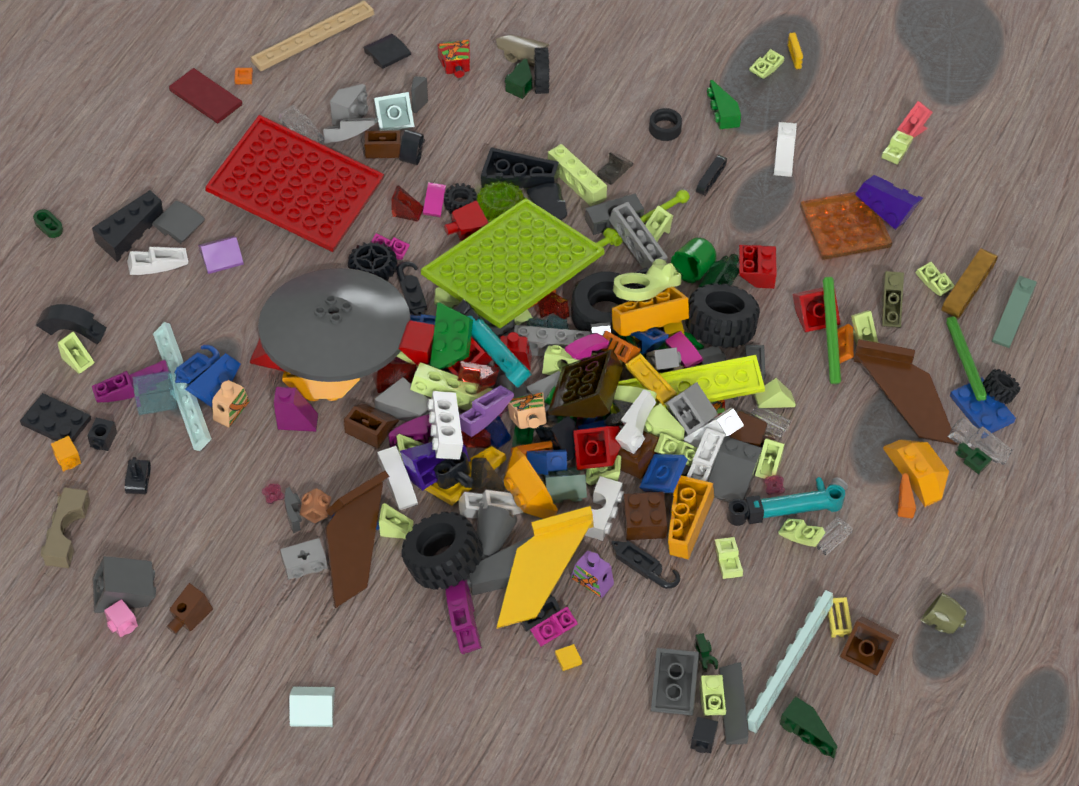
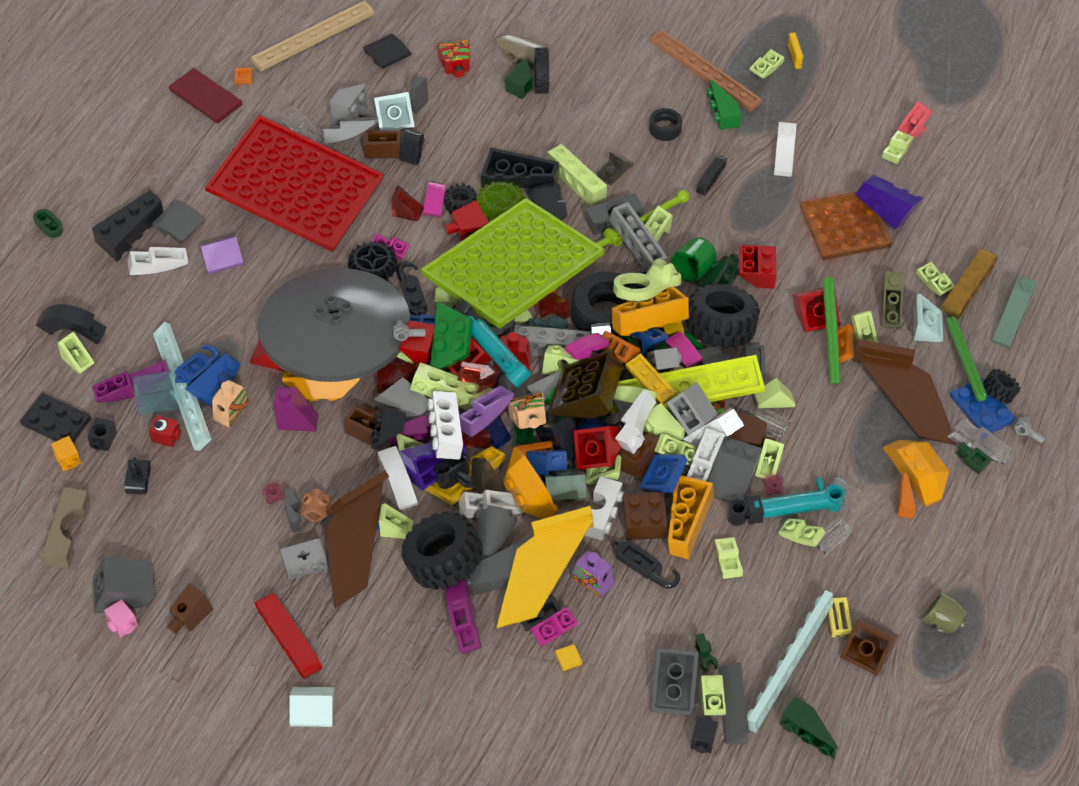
none -> red brick [149,415,182,447]
none -> red beam [254,592,323,679]
none -> black slope [370,406,406,449]
none -> light grey piece [393,320,425,341]
none -> nougat tile [650,29,762,112]
none -> light aqua slope [913,294,943,342]
none -> light grey piece [1014,416,1045,444]

